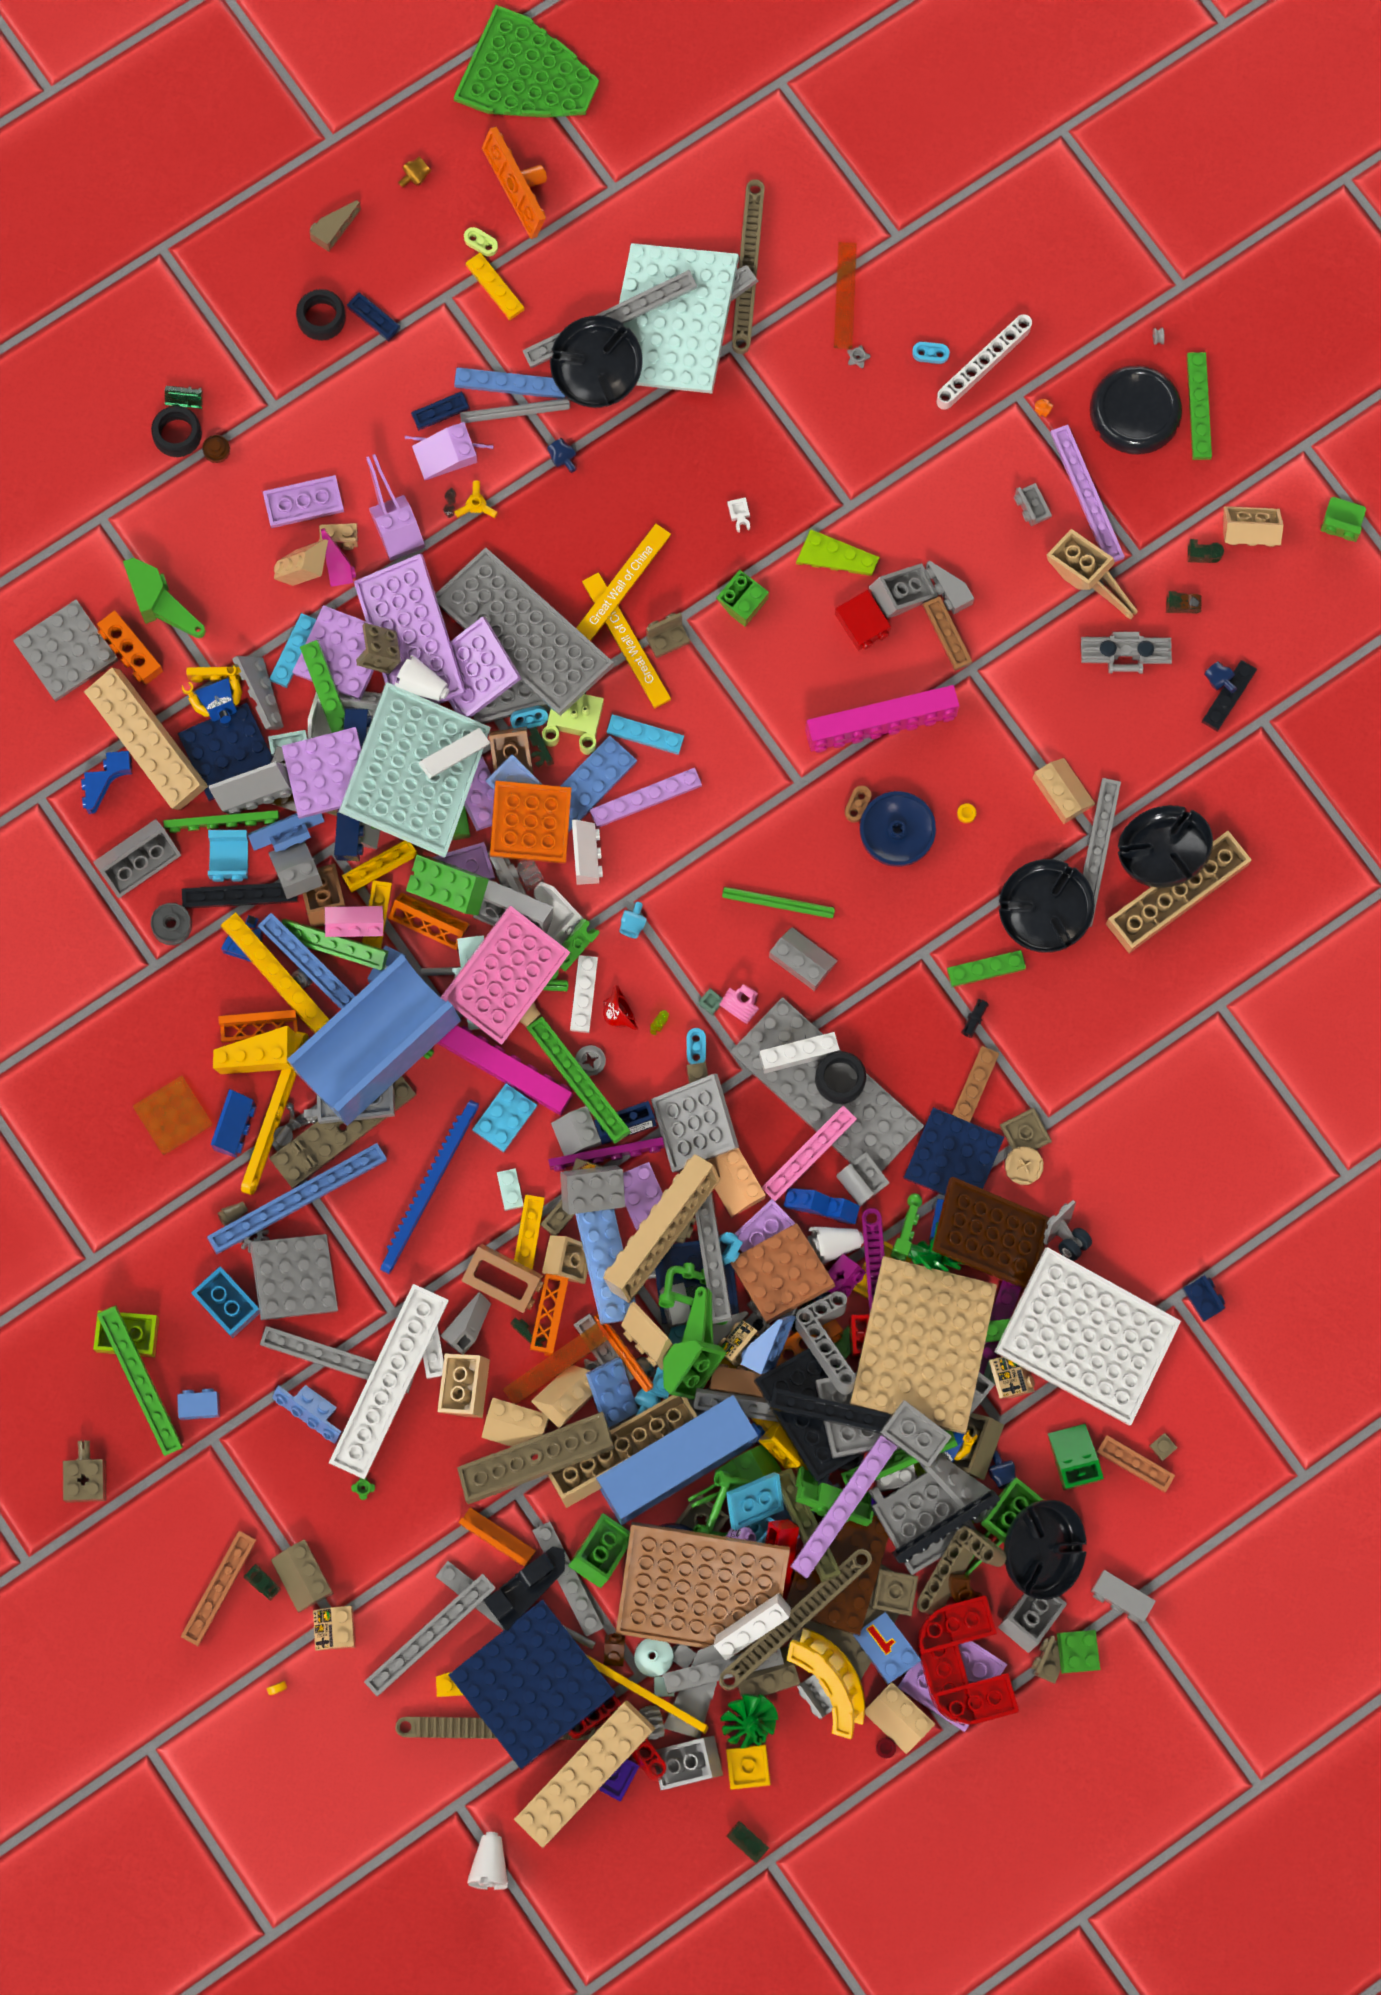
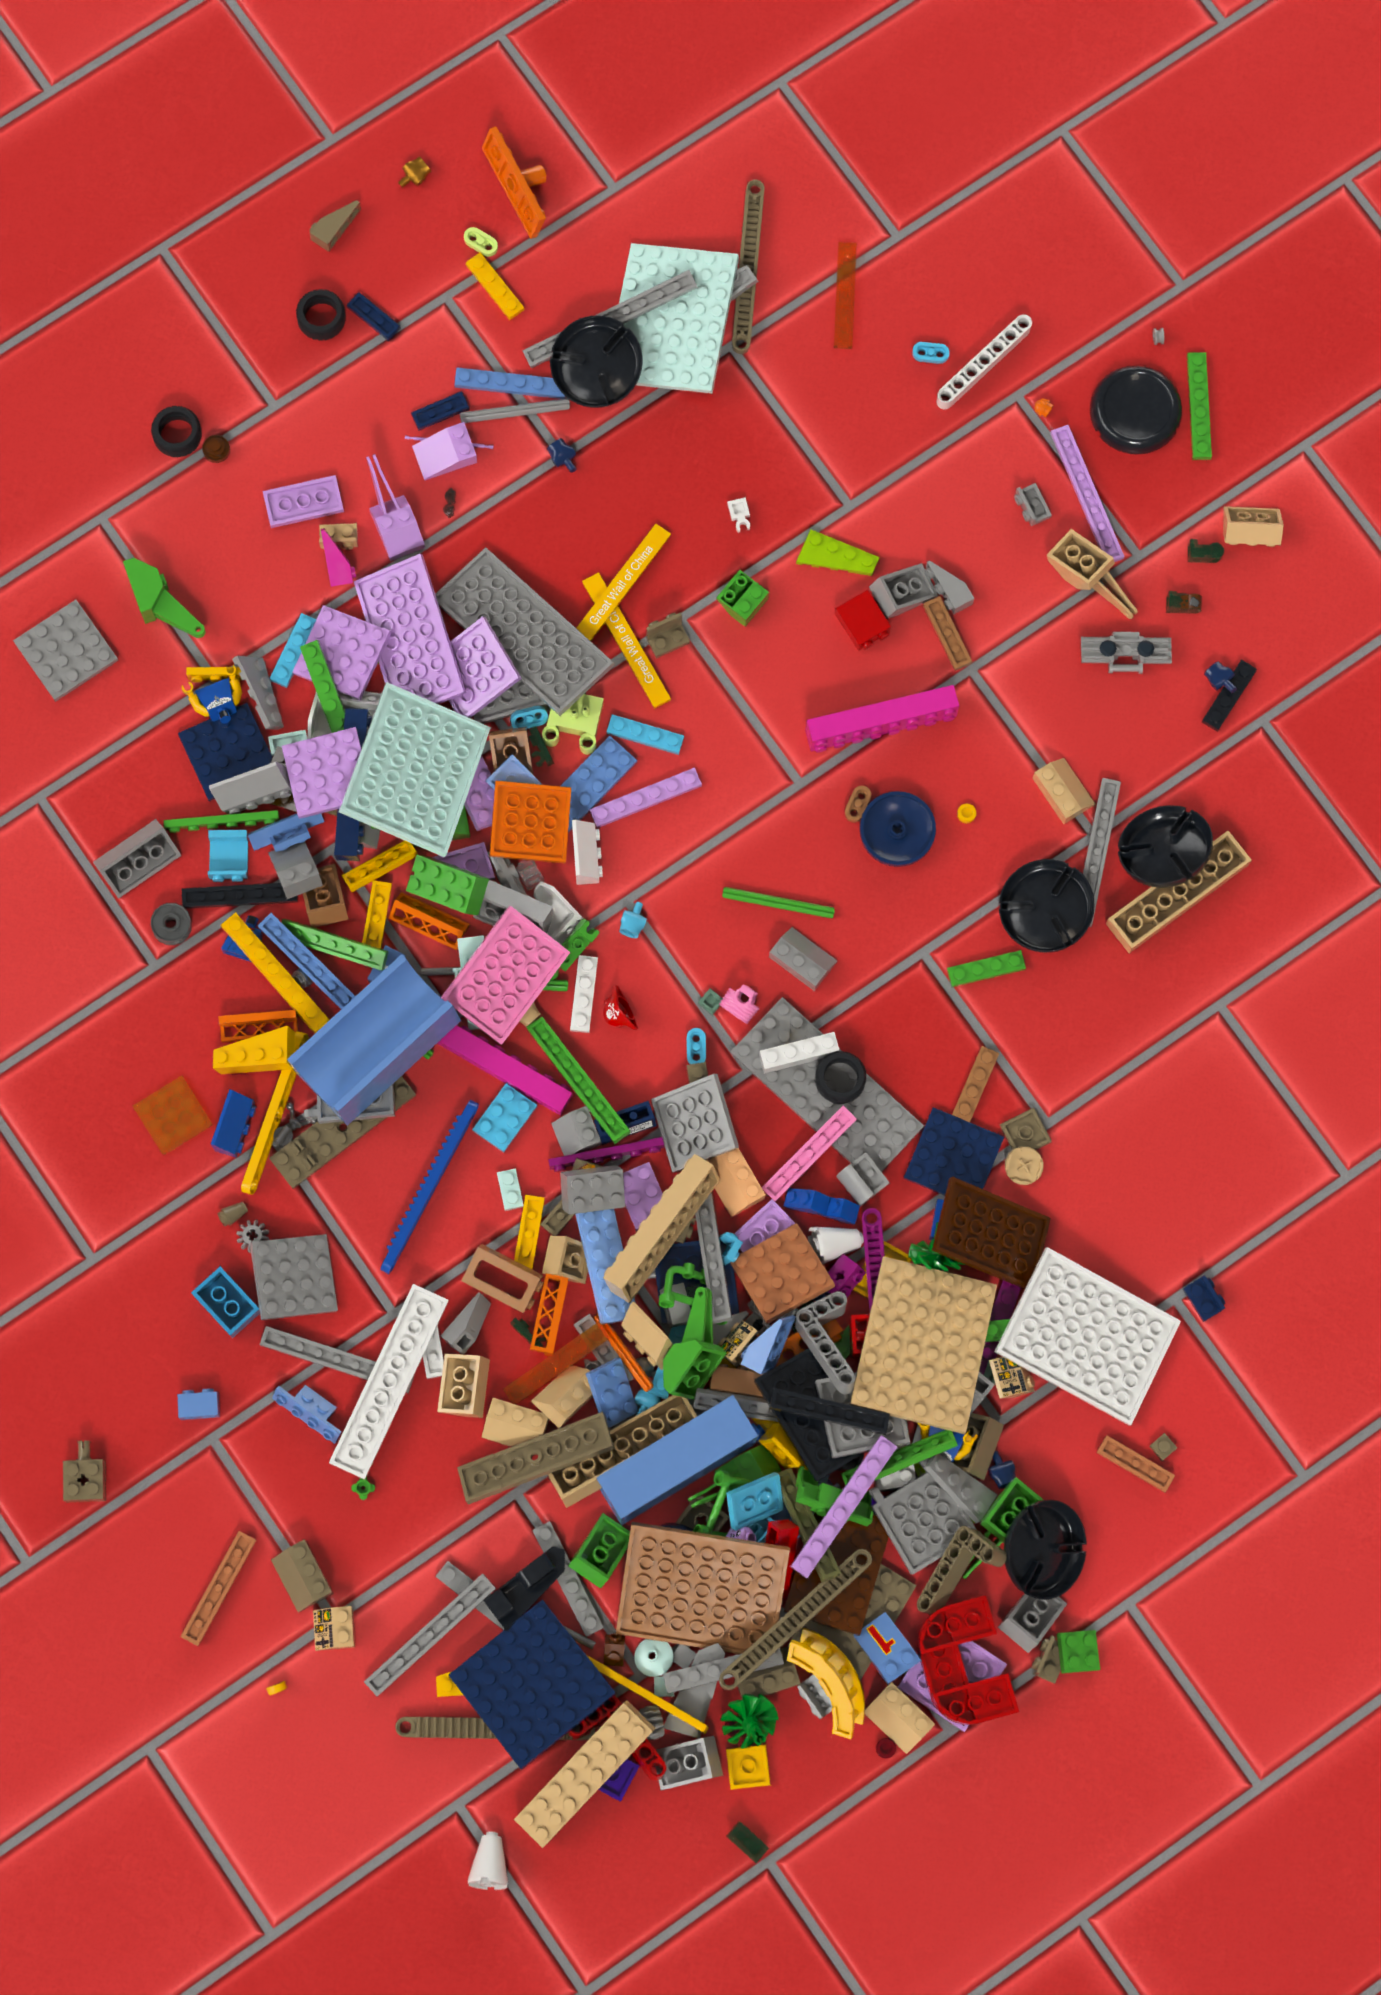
blue arch [81,751,132,814] -> none
tan brick [84,668,208,810] -> none
lime brick [93,1311,159,1357] -> none
orange brick [97,610,163,685] -> none
bright green plate [97,1305,183,1456] -> none
clear green plate [164,386,203,409] -> none
medium blue plate [207,1143,387,1254] -> none
clear green leg [244,1564,282,1601] -> none
tan slope [274,539,328,586] -> none
bright pink brick [325,906,383,937] -> none
dark tan bracket [356,623,401,674] -> none
white cone [395,655,450,701] -> none
white tile [419,728,490,779] -> none
bright green wing [454,5,599,118] -> none
yellow piece [454,480,498,518] -> none
orange fence [458,1507,536,1568] -> none
light grey gear [575,1045,606,1076] -> none
clear neon green piece [650,1010,669,1035] -> none
white brick [714,1593,791,1660] -> none
light grey plate [847,345,870,368] -> none
dark tan tile [872,1569,919,1616] -> none
light grey plate [880,1400,952,1468] -> none
bright green plate [891,1193,922,1261] -> none
black plate [891,1490,1000,1564] -> none
reddish brown tile [949,1574,982,1603] -> none
black pin [961,999,989,1038] -> none
plate [1043,1200,1092,1261] -> none
green slope [1048,1424,1104,1491] -> none
light grey brick [1090,1570,1156,1624] -> none
bright green bracket [1320,497,1366,542] -> none

